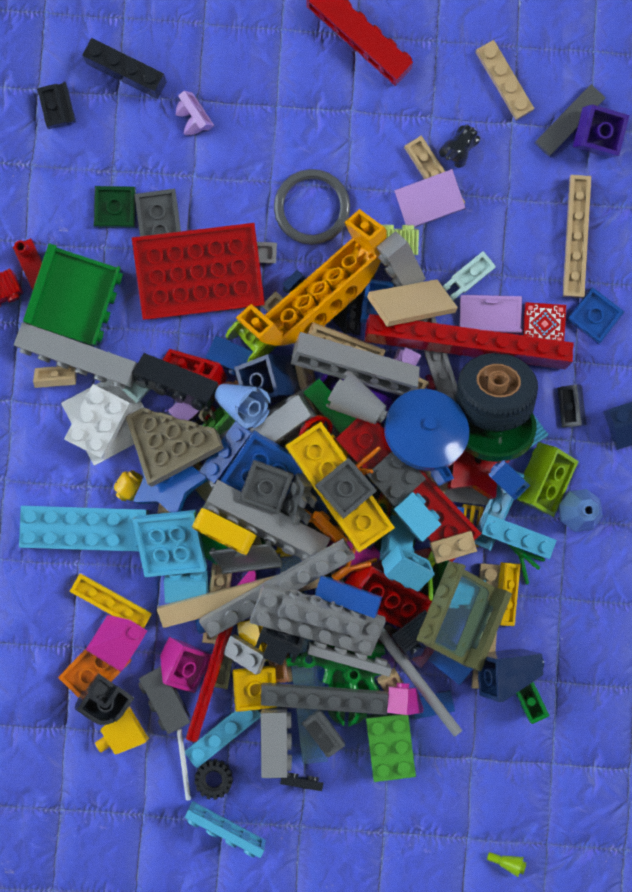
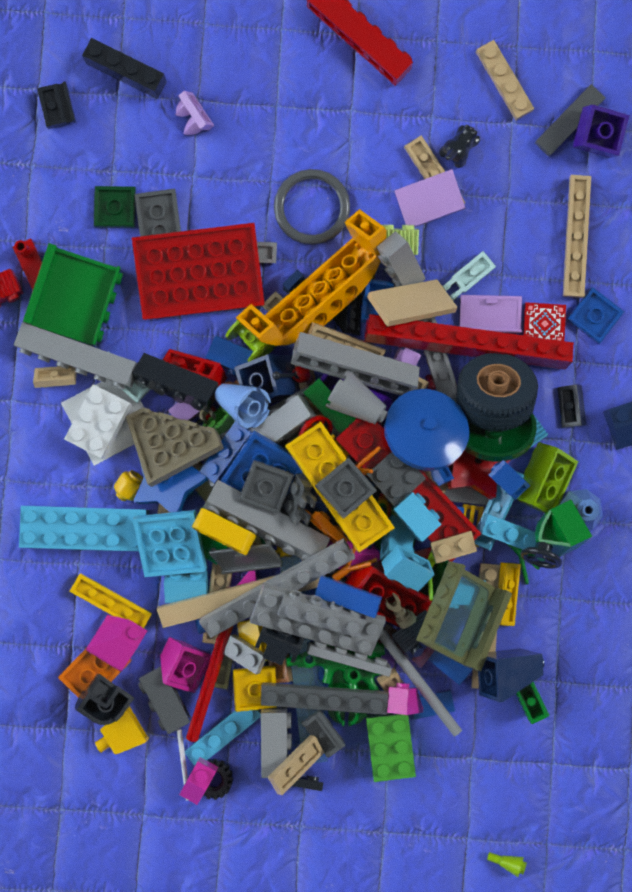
medium azure plate [185,801,266,858] -> none
none -> dark pink slope [179,757,218,805]
none -> tan plate [268,735,324,795]
none -> red hinge [272,366,310,383]
none -> dark tan piece [384,593,417,629]
none -> green piece [520,500,592,569]

